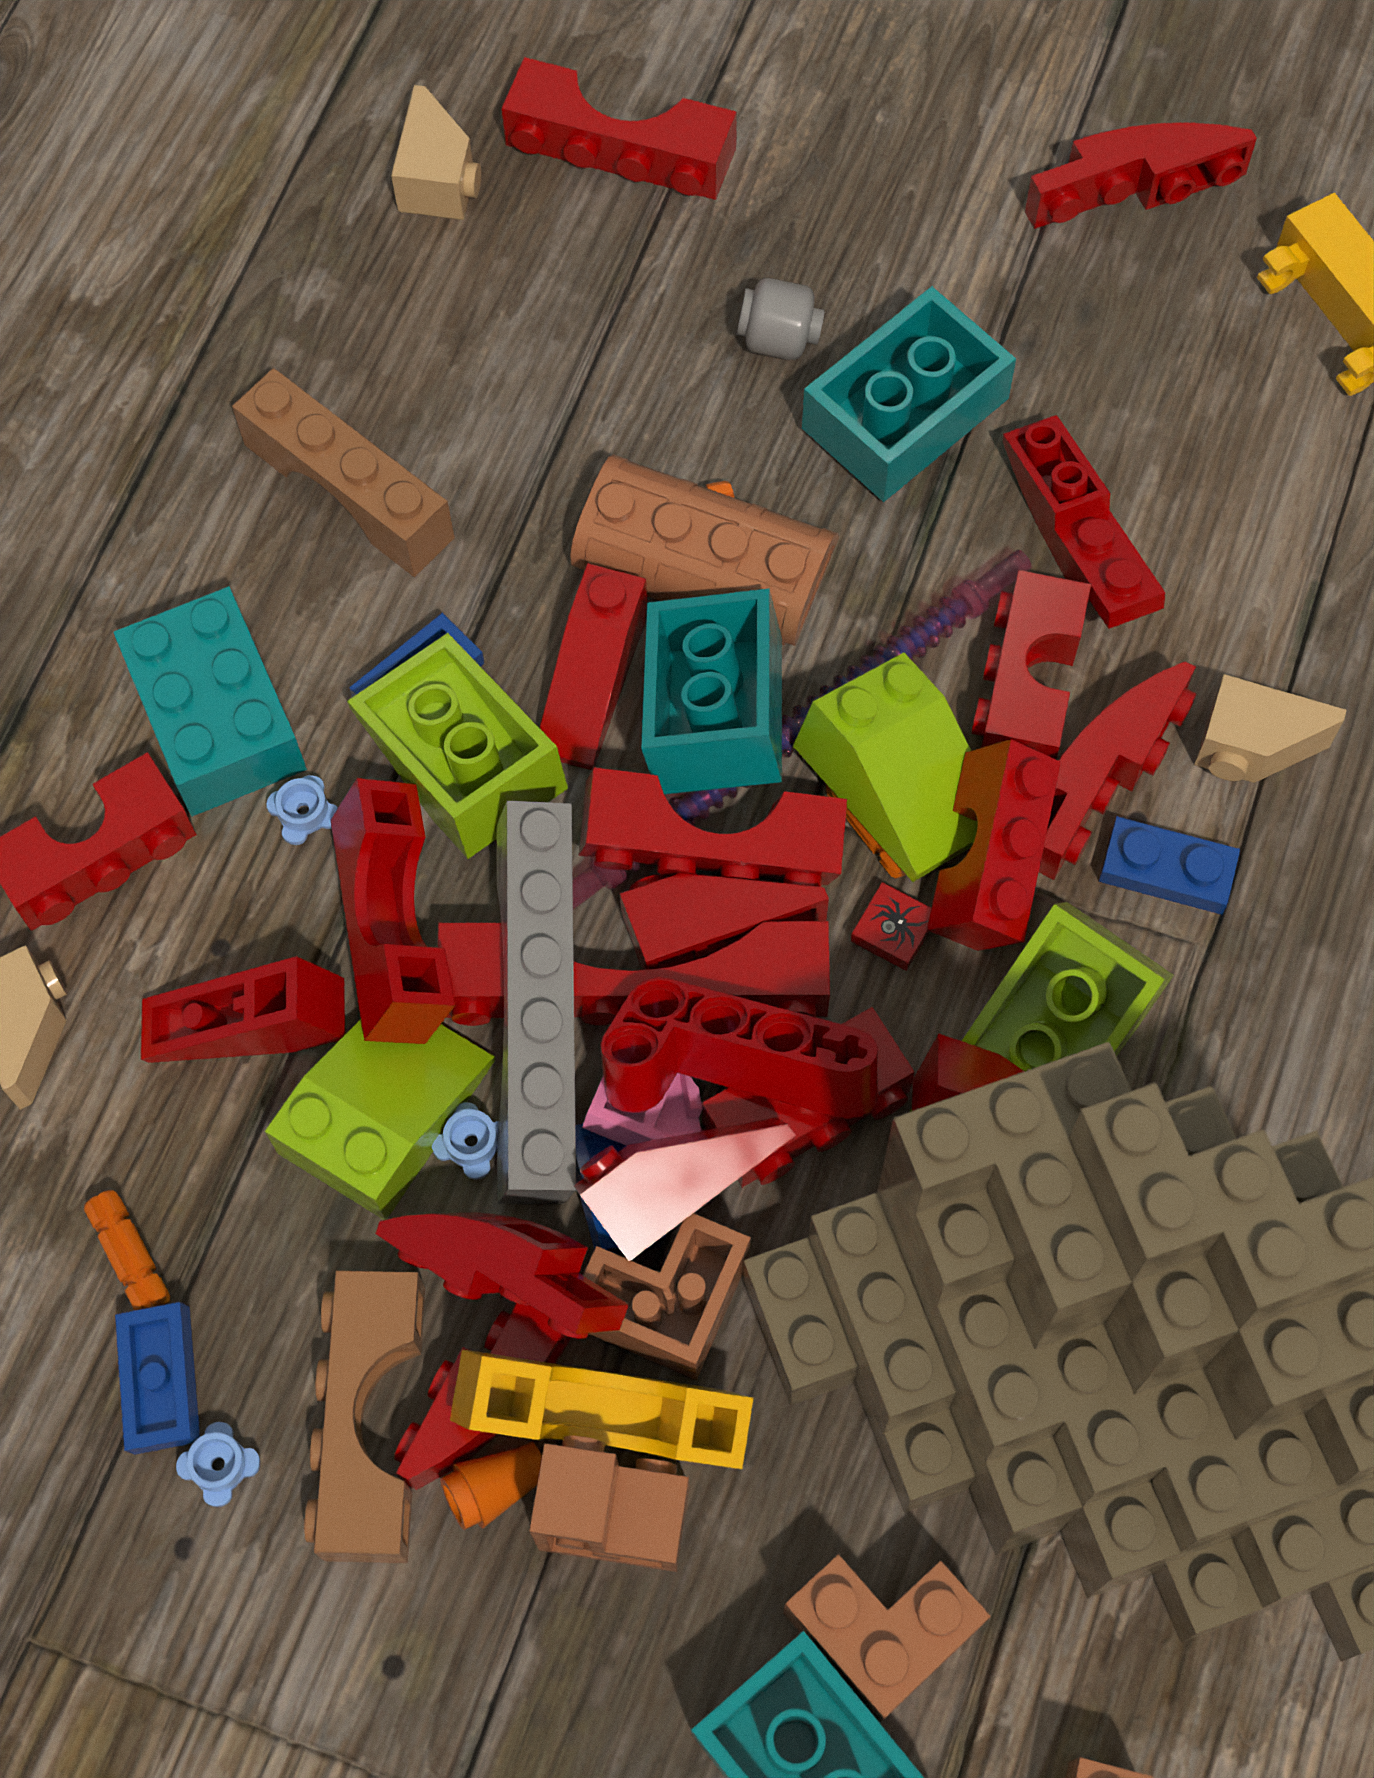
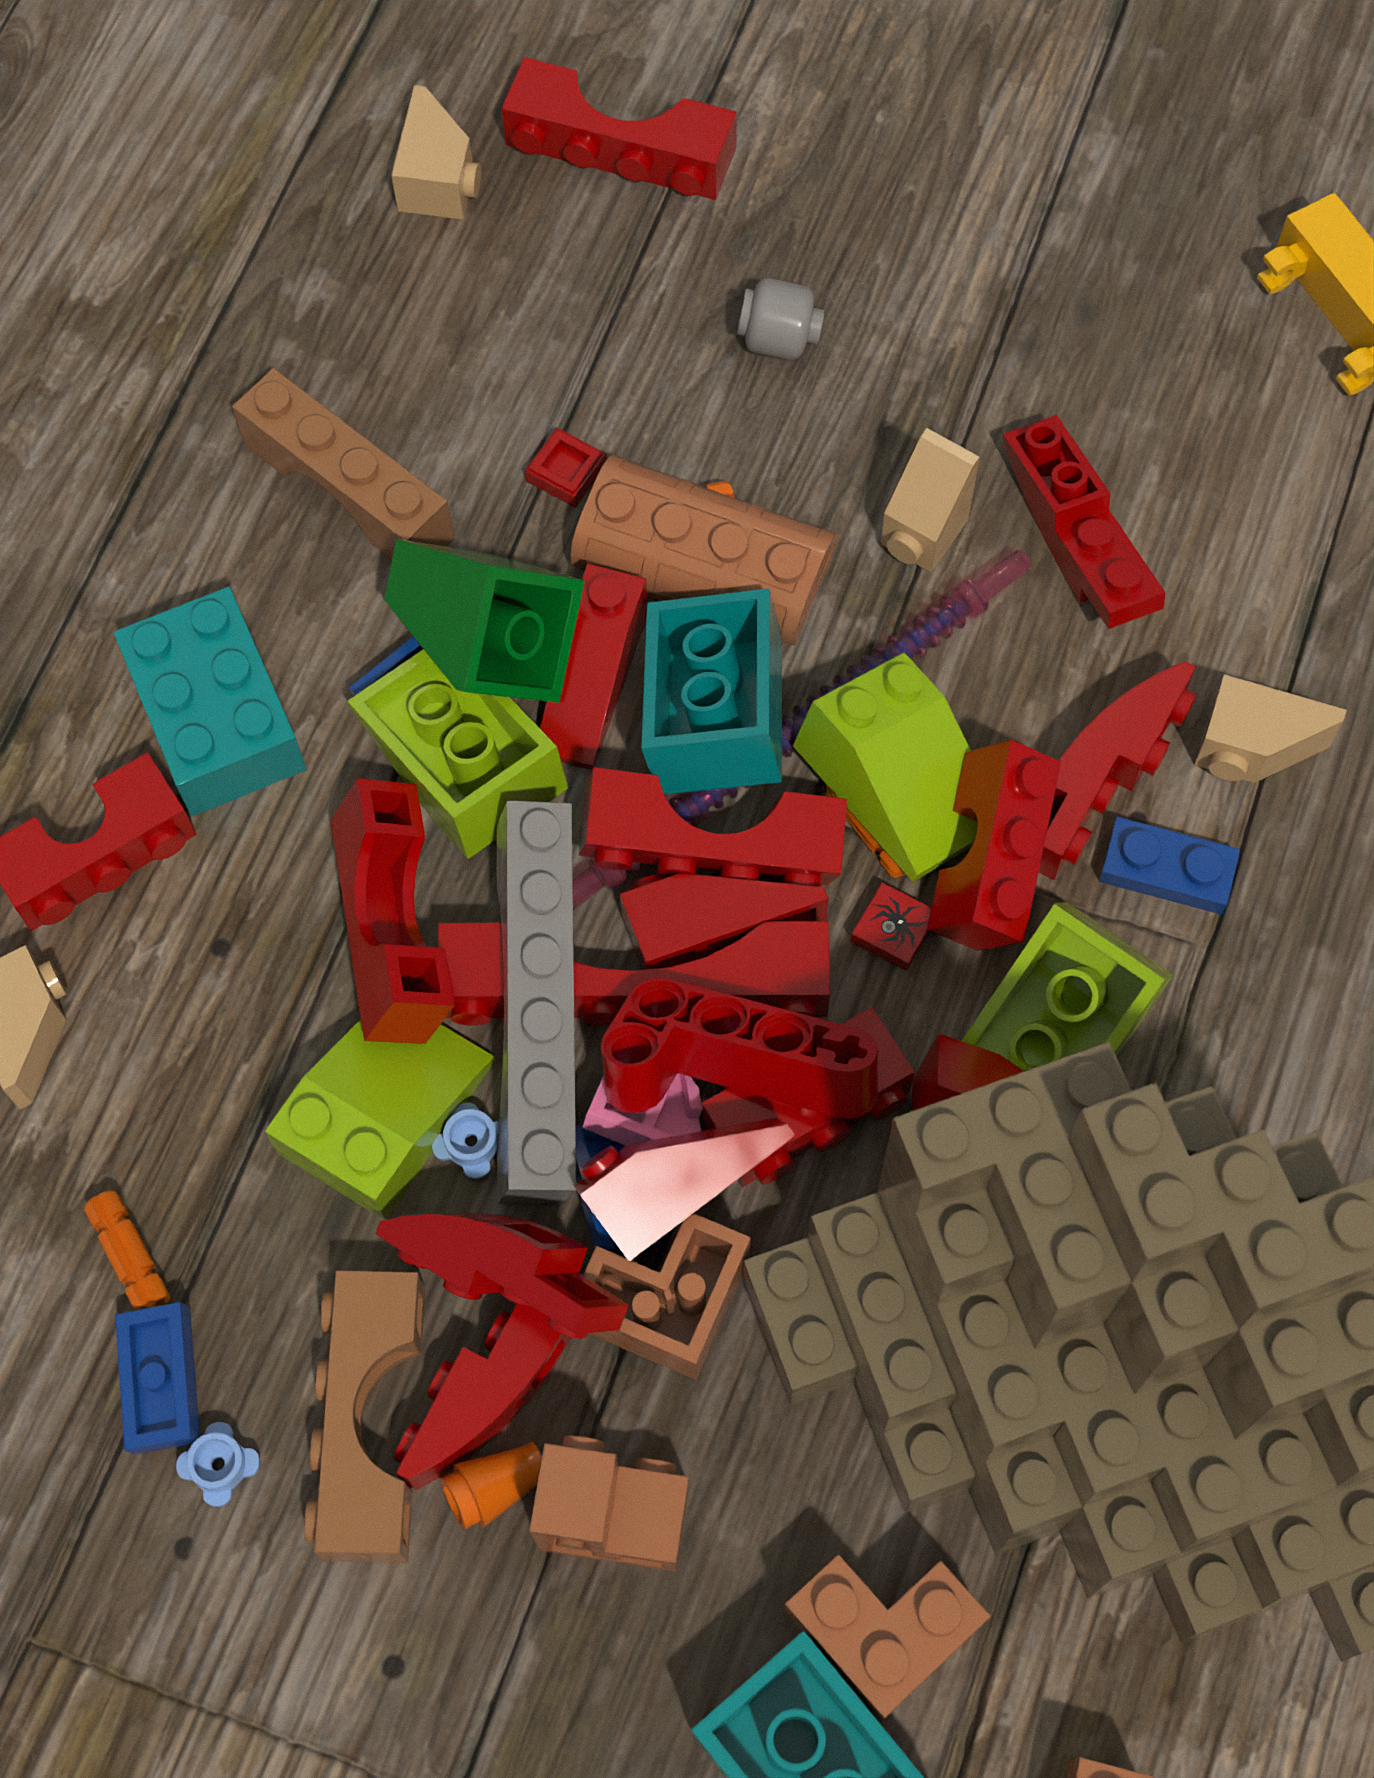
red slope [141,956,345,1063] -> none
light blue plate [266,775,338,845] -> none
yellow arch [450,1349,753,1469] -> none
teal brick [802,286,1016,502] -> none
red arch [971,570,1091,759] -> none
red slope [1025,122,1257,229] -> none
none -> green slope [384,539,585,703]
none -> red tile [525,428,607,508]
none -> tan slope [880,428,980,572]

